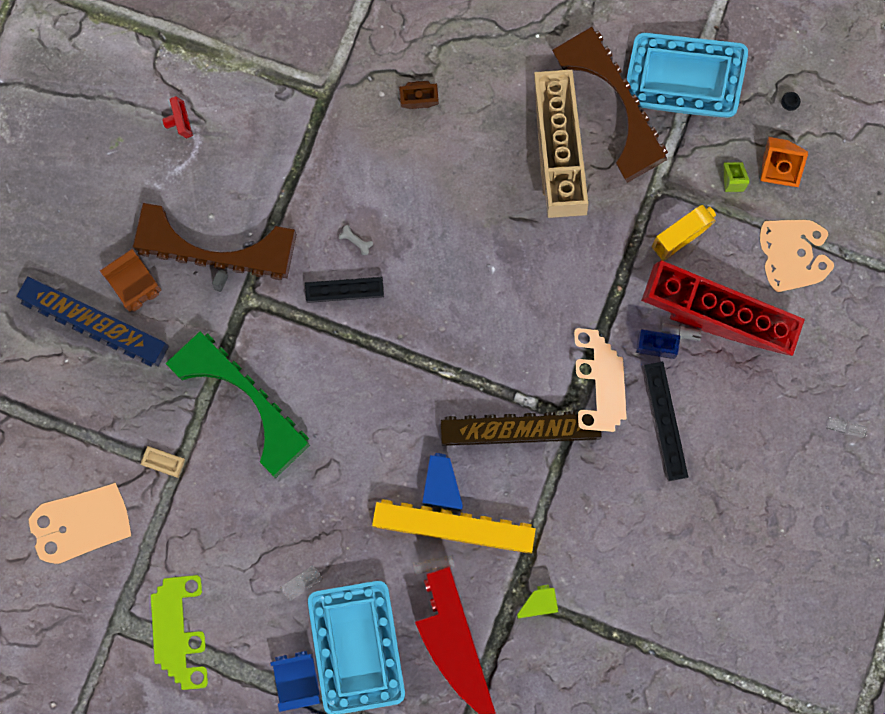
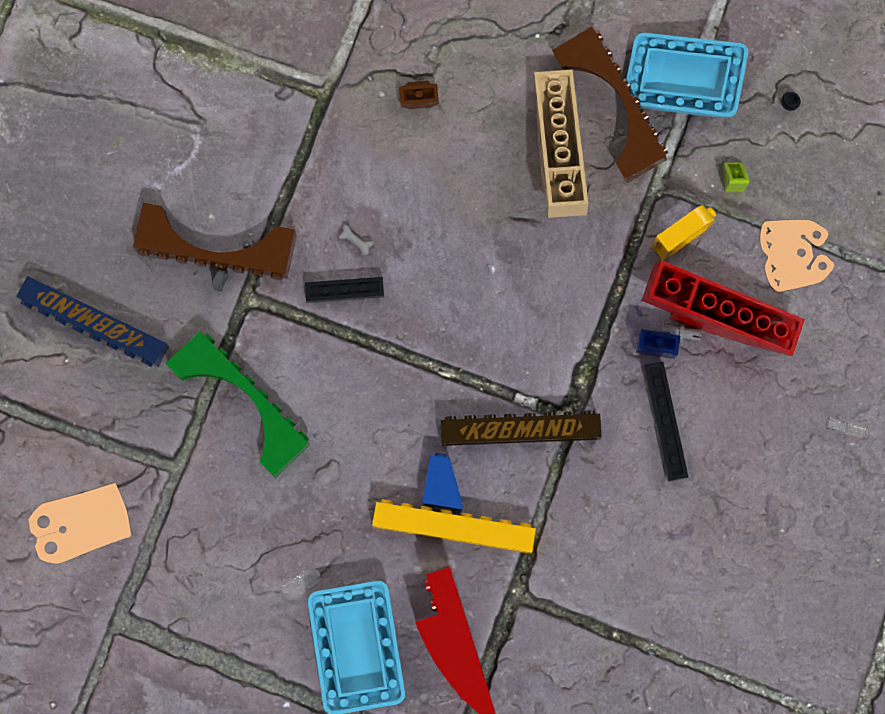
dark orange panel [100,249,161,312] -> none
tan tile [140,446,185,478] -> none
lime piece [151,575,208,690] -> none
red tile [162,96,193,139] -> none
blue panel [270,651,322,712] -> none
lime slope [517,585,558,619] -> none
light nougat piece [574,328,627,432] -> none
orange slope [760,137,808,188] -> none

